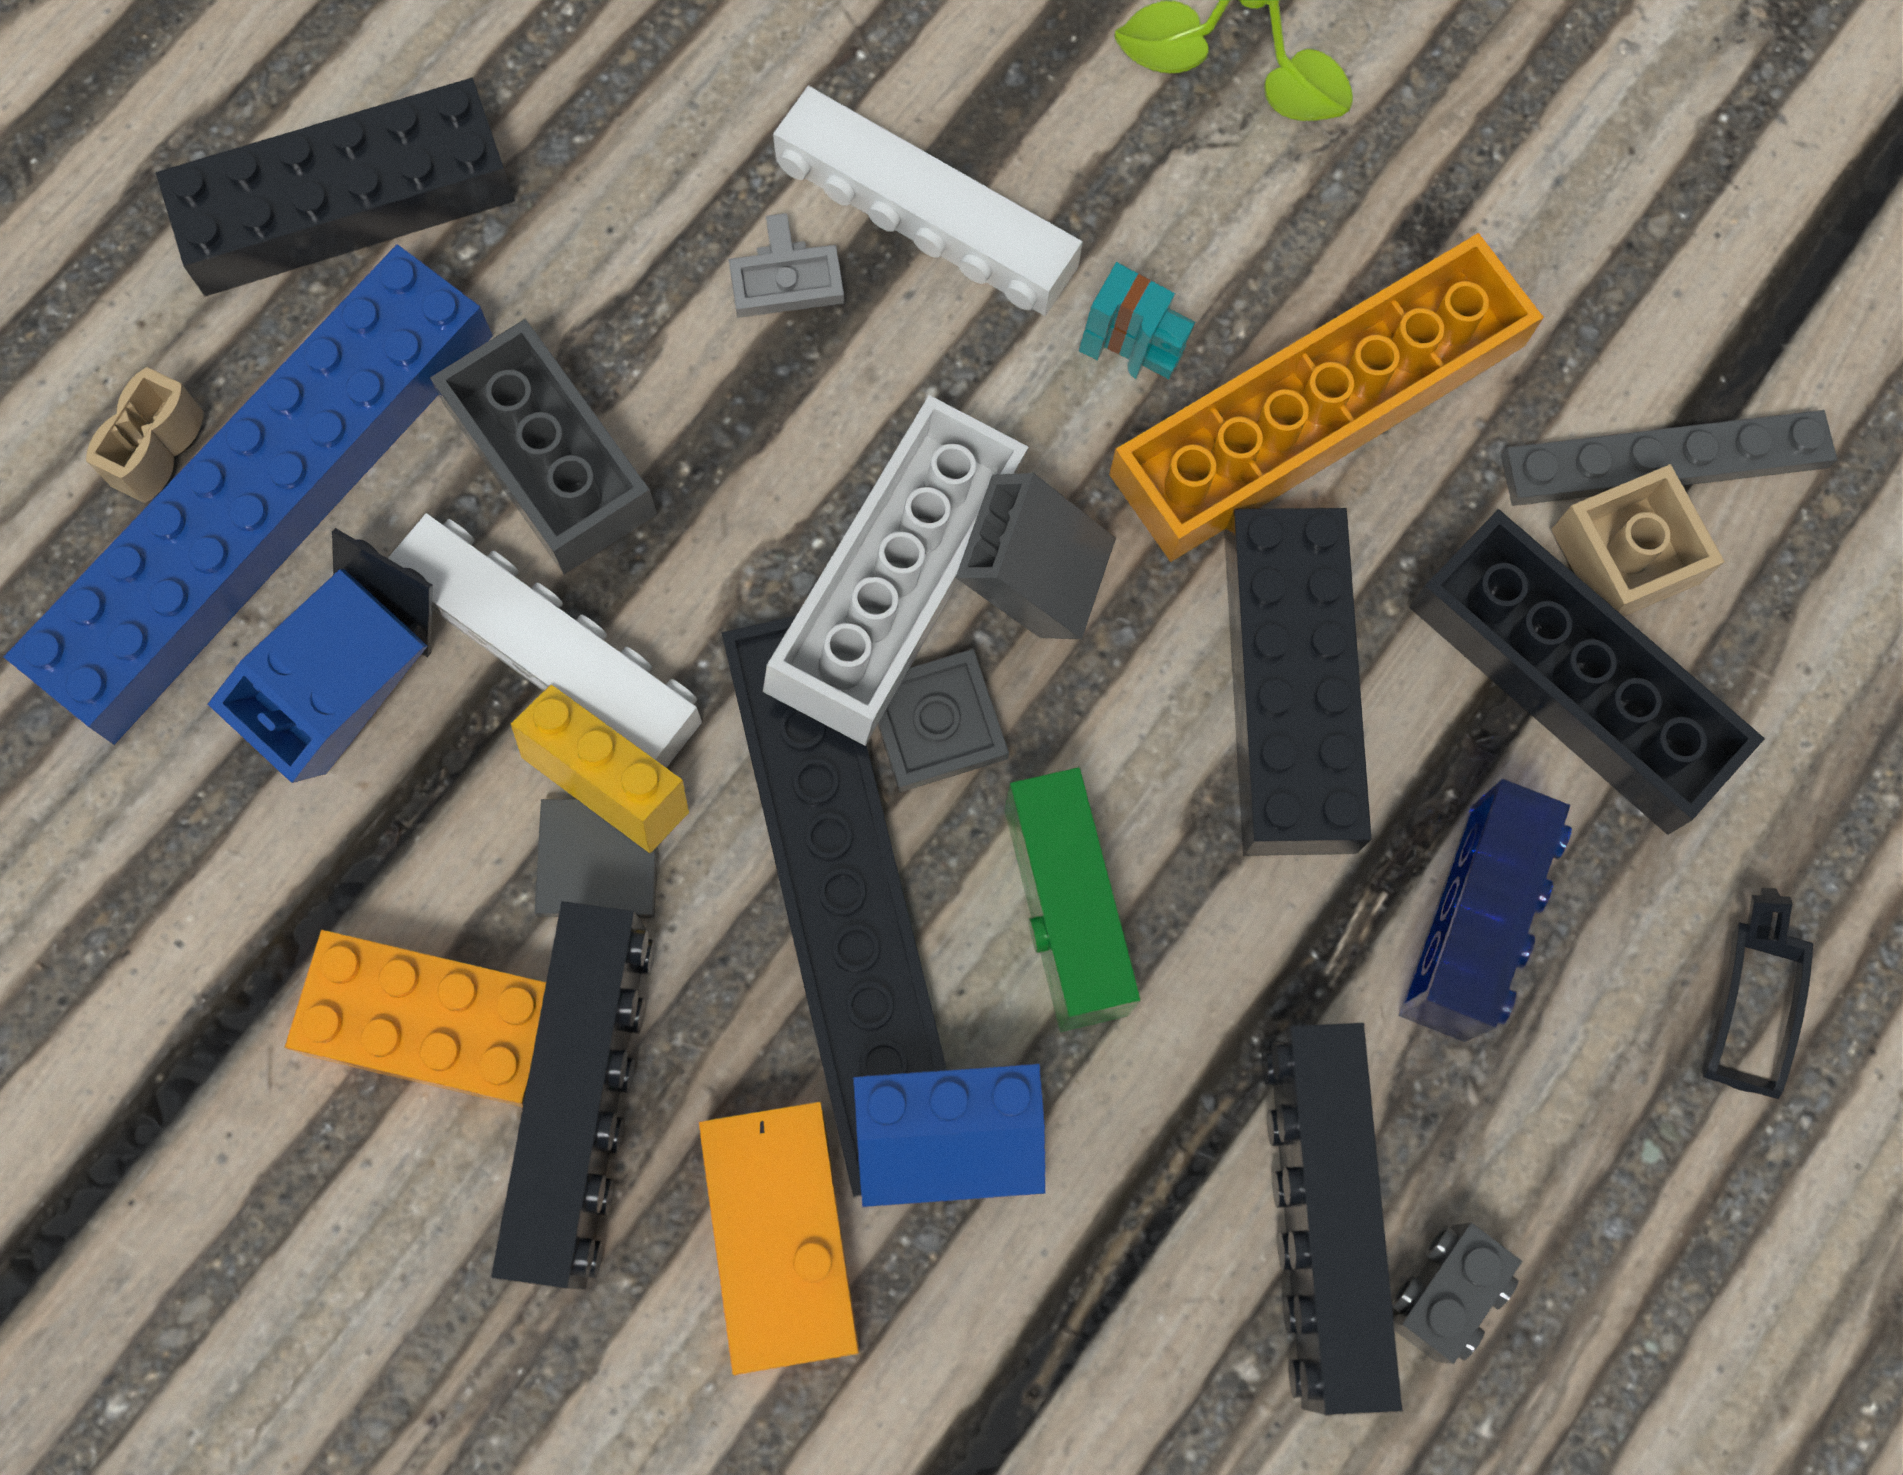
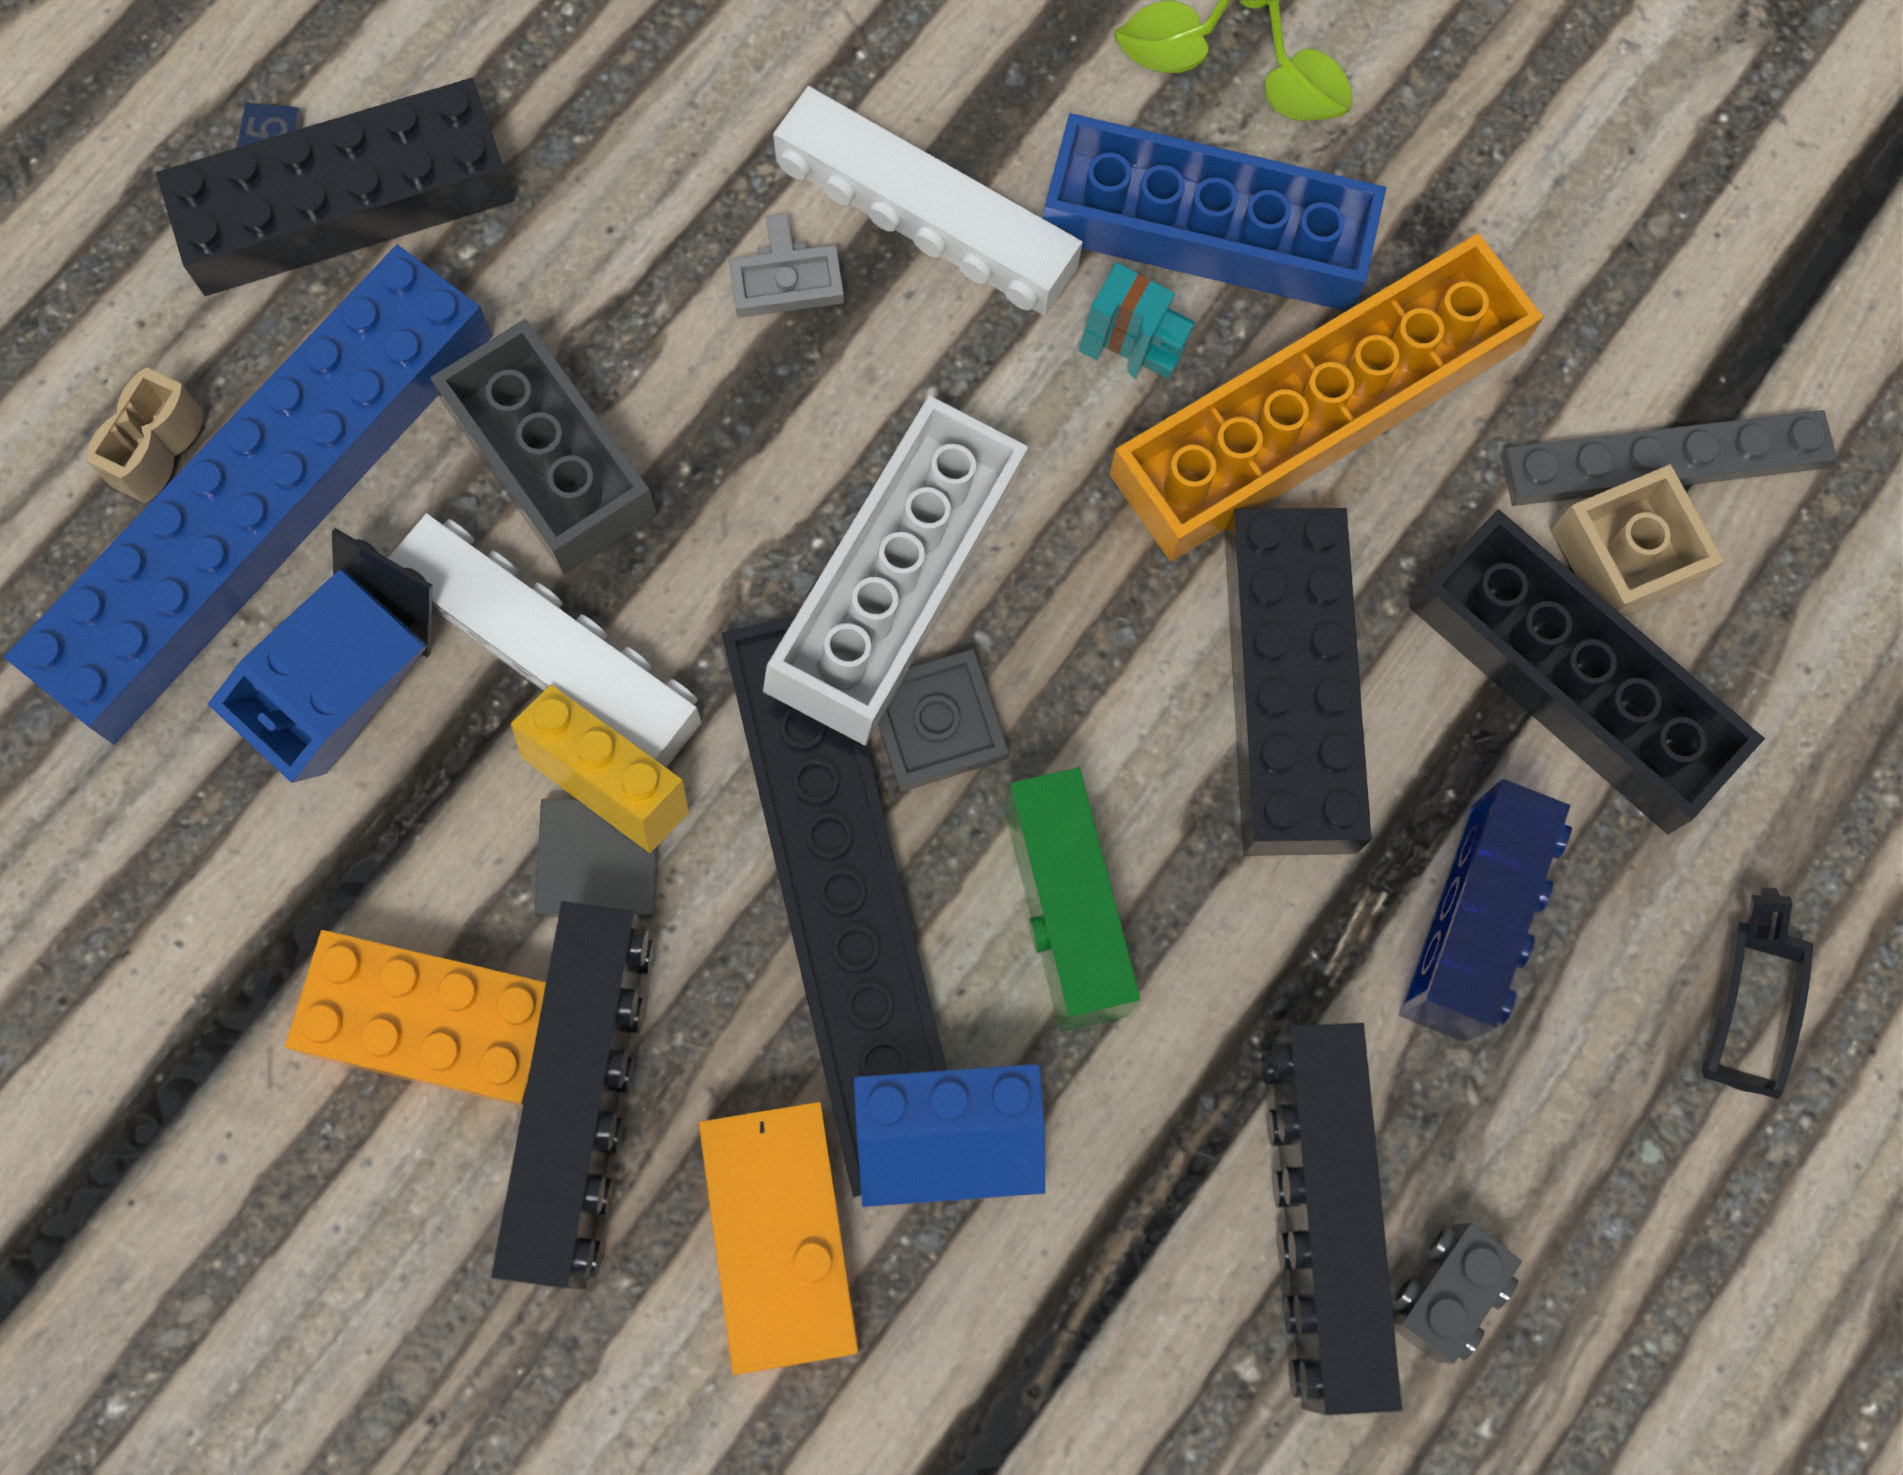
dark grey brick [955,473,1116,639] -> none
none -> dark blue tile [237,102,303,148]
none -> blue brick [1043,113,1387,311]

